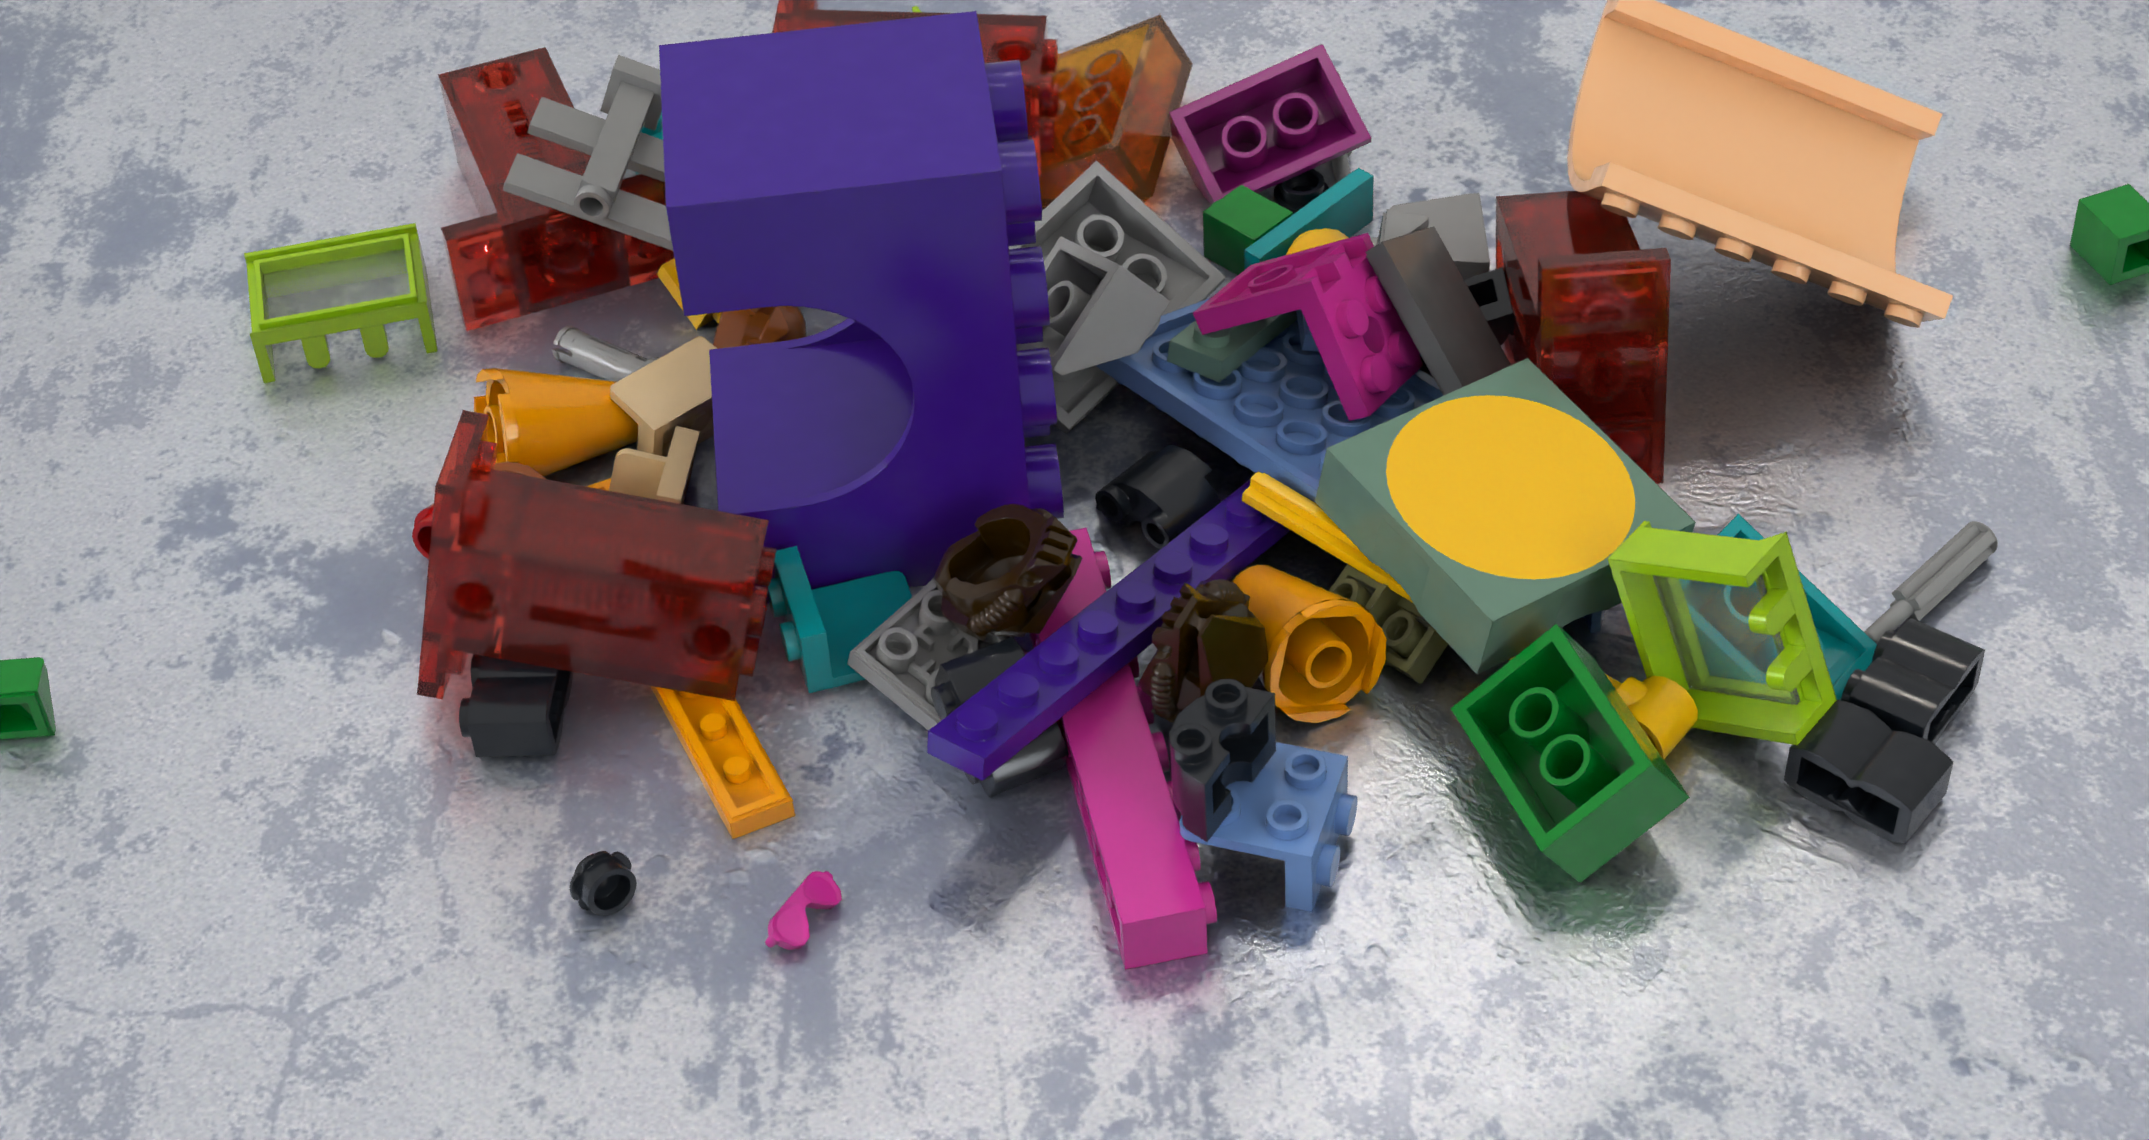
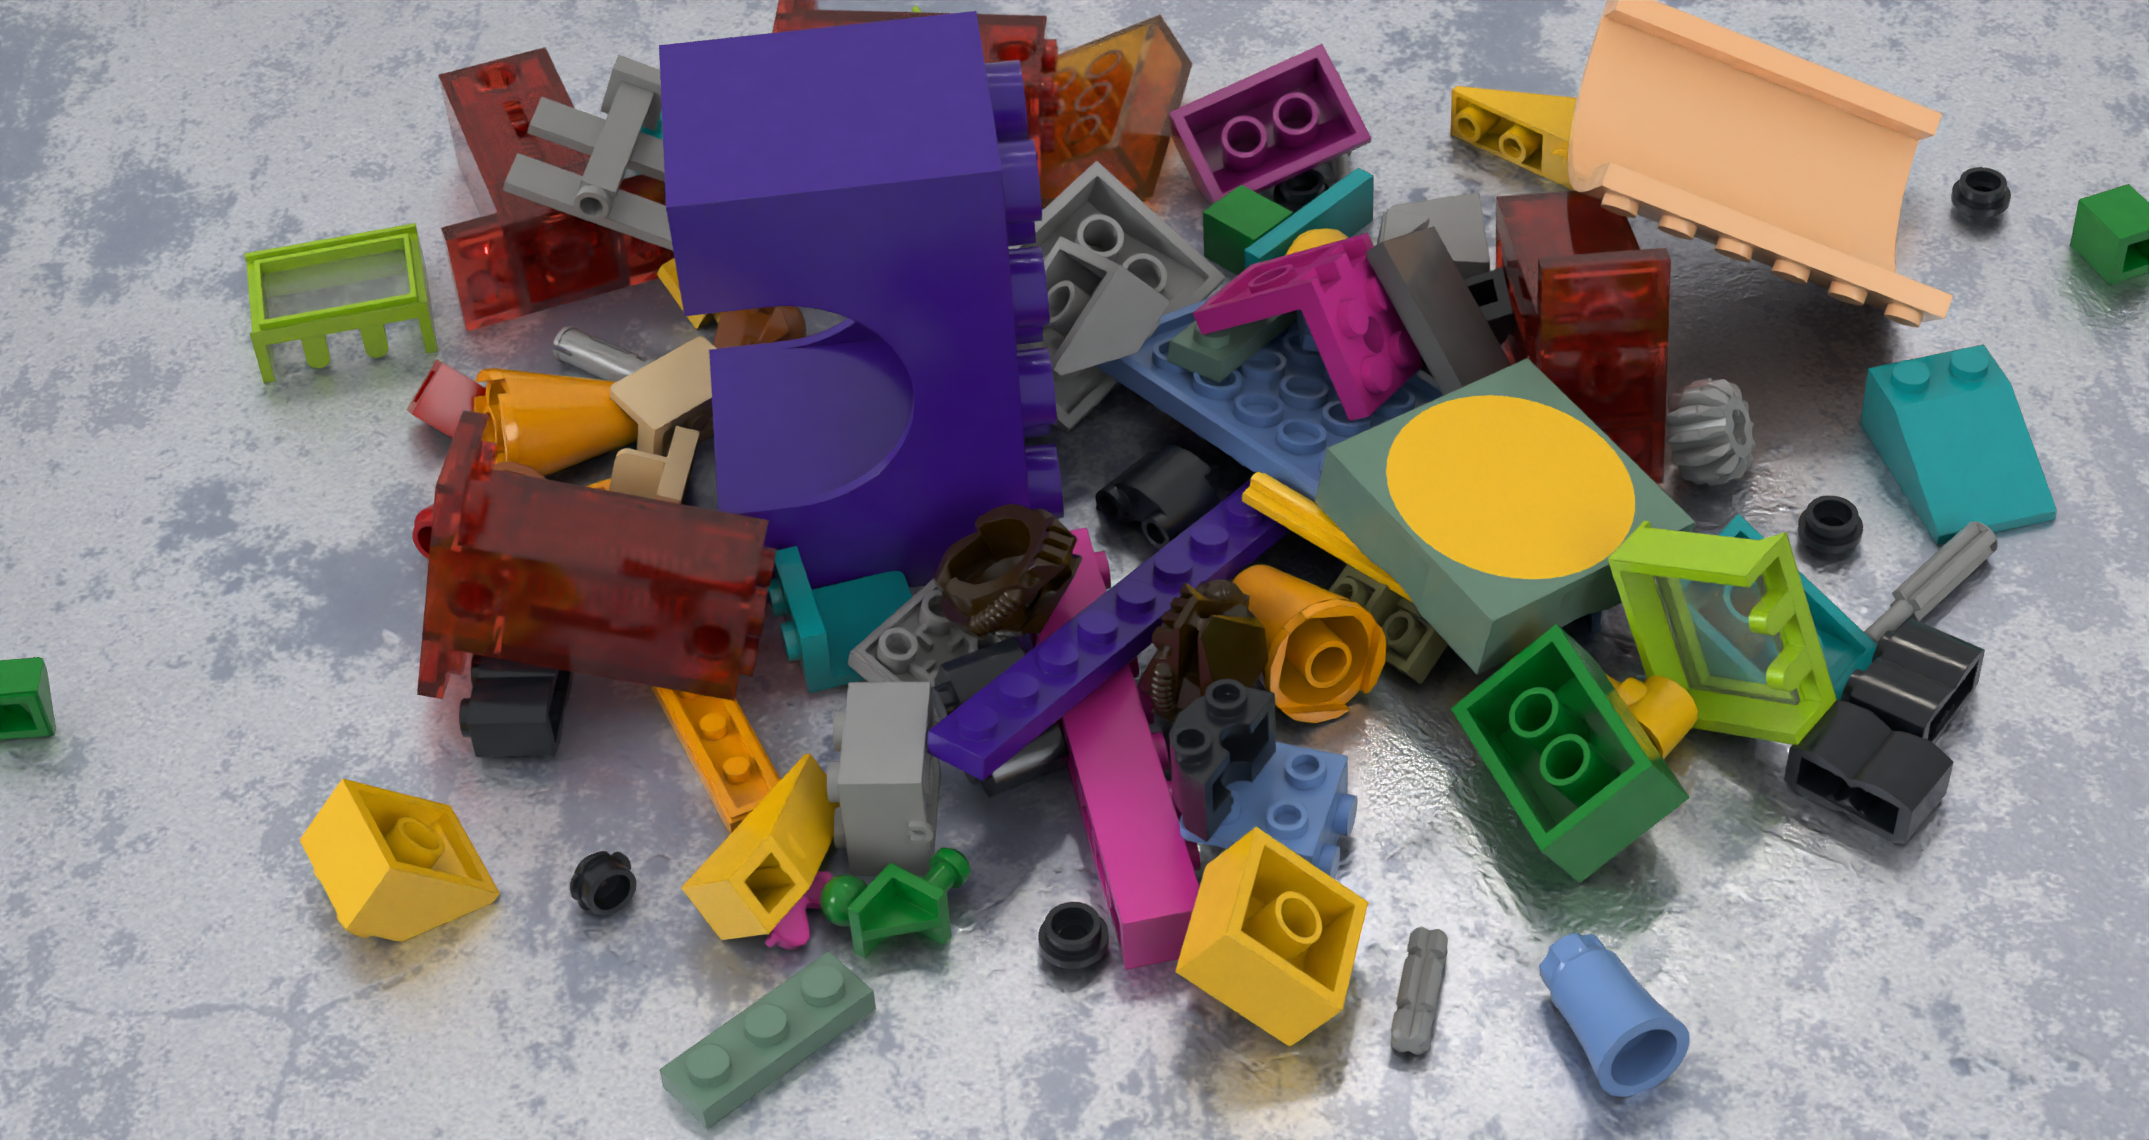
none -> yellow slope [299,778,500,942]
none -> panel [406,359,486,449]
none -> sand green plate [659,951,876,1129]
none -> yellow slope [681,753,840,940]
none -> green piece [819,847,971,959]
none -> light grey brick [827,682,941,876]
none -> black plate [1038,902,1109,969]
none -> yellow brick [1175,827,1368,1047]
none -> light grey axle [1391,926,1448,1055]
none -> yellow slope [1450,86,1588,197]
none -> medium blue plant [1539,932,1690,1097]
none -> light grey gear [1664,378,1756,486]
none -> black plate [1798,496,1863,554]
none -> teal slope [1860,344,2057,545]
none -> black plate [1951,167,2011,219]

